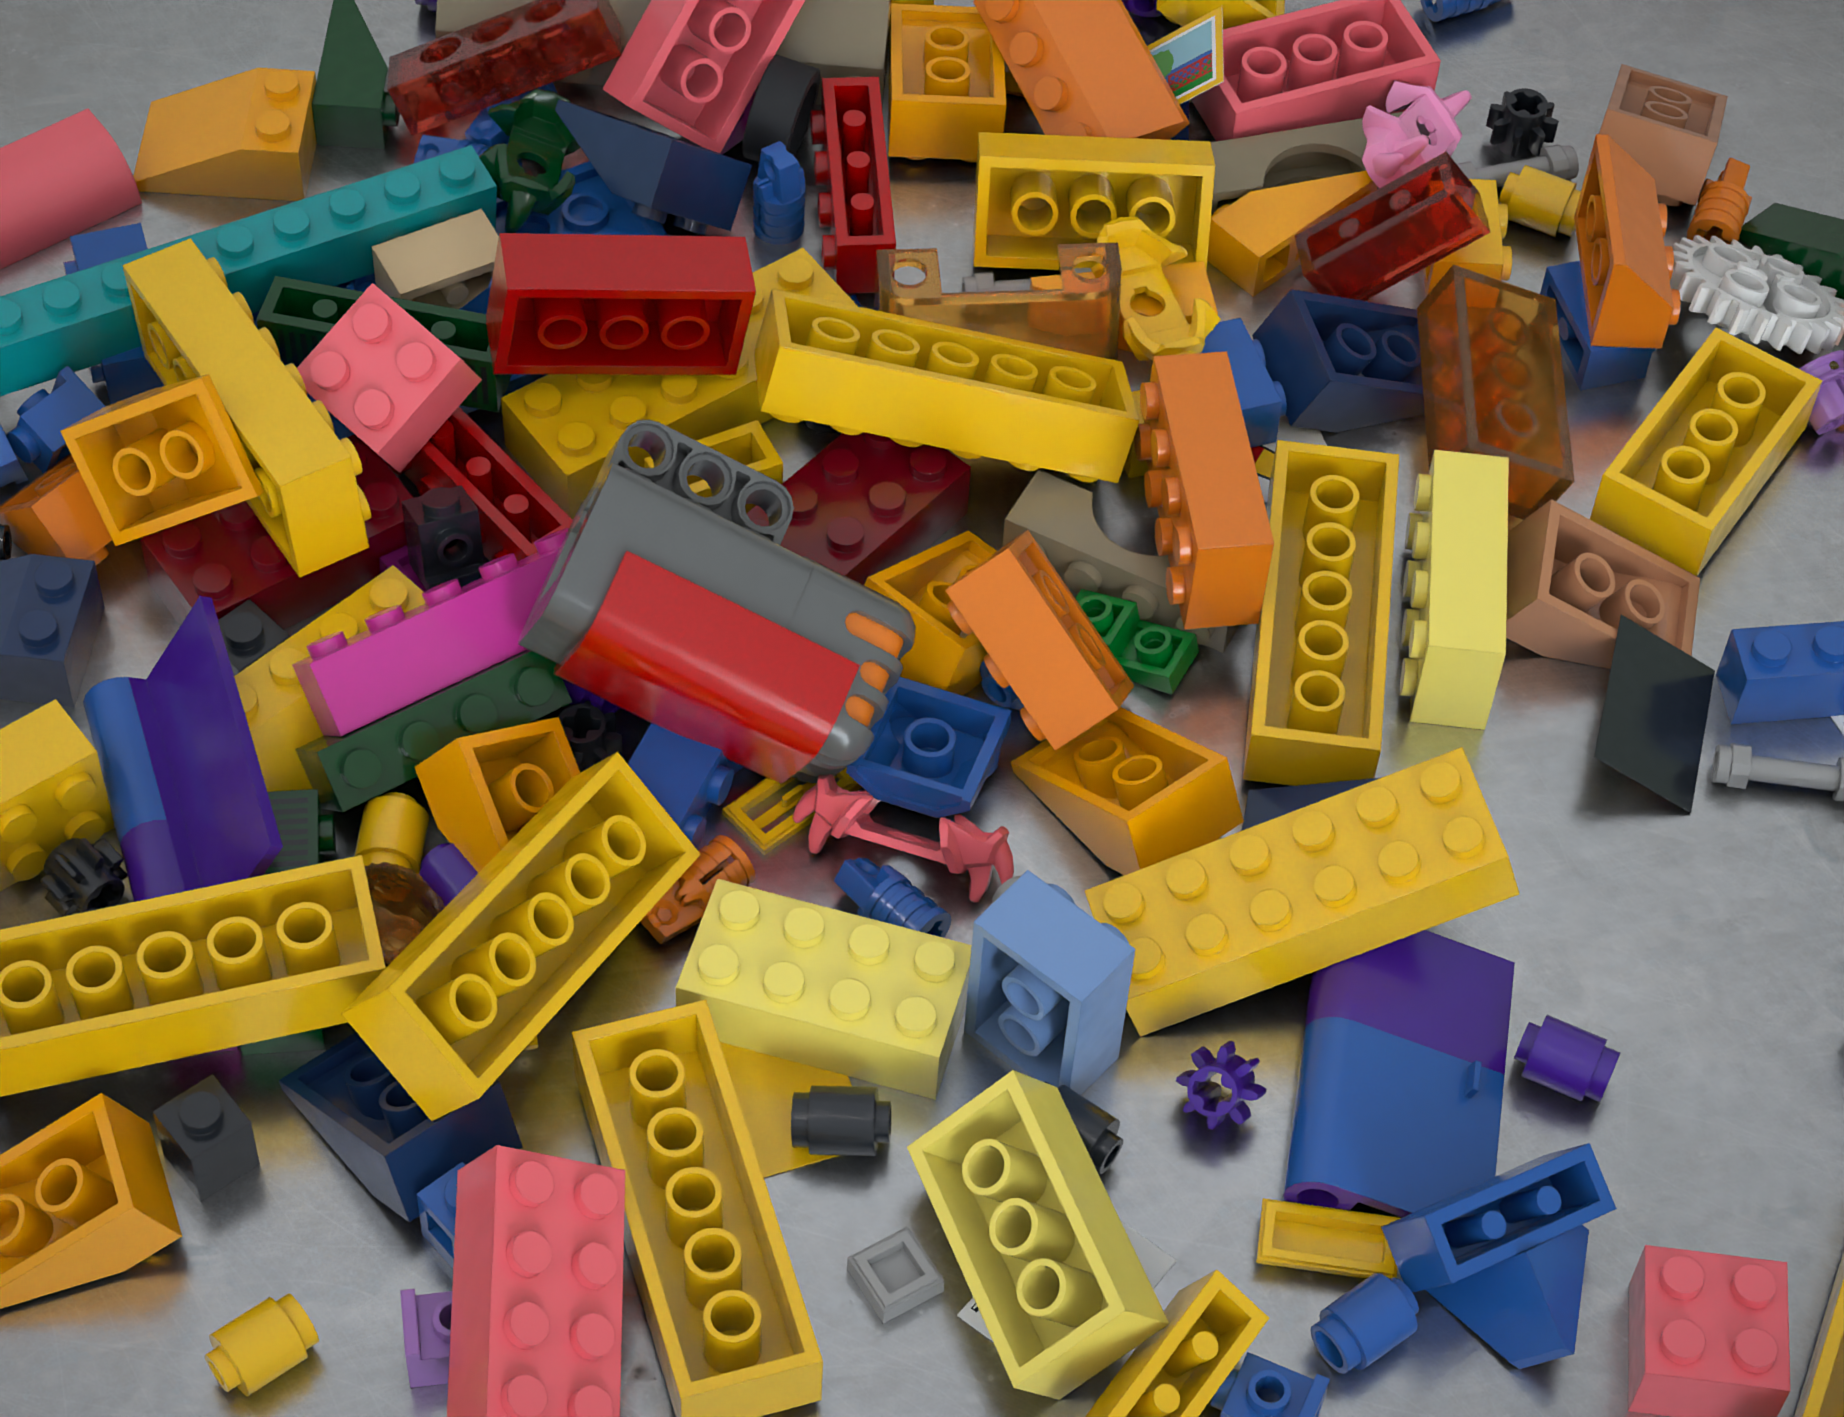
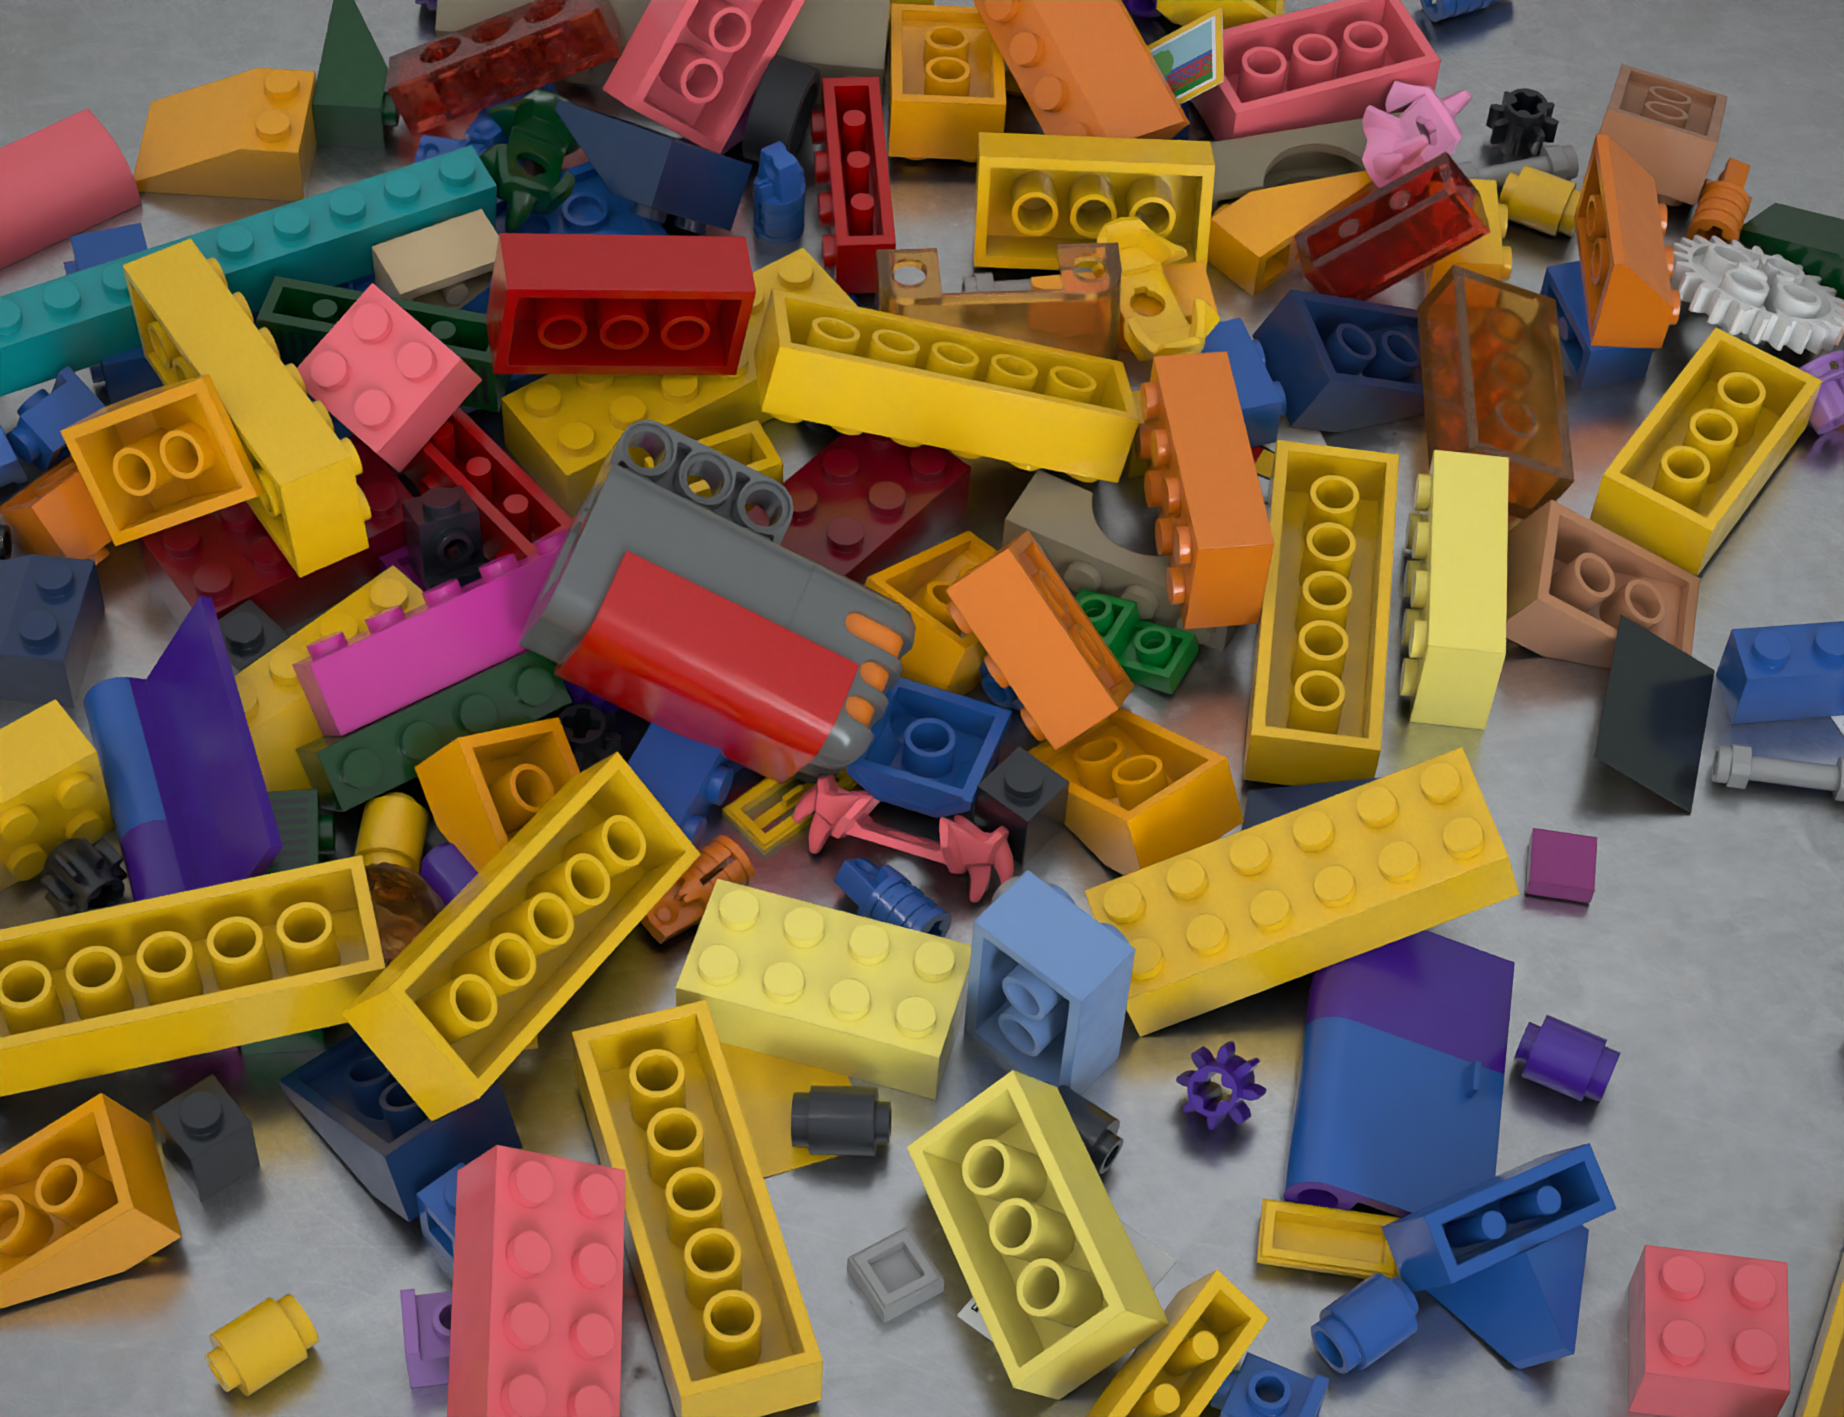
none -> black brick [974,746,1069,866]
none -> magenta tile [1526,828,1598,903]

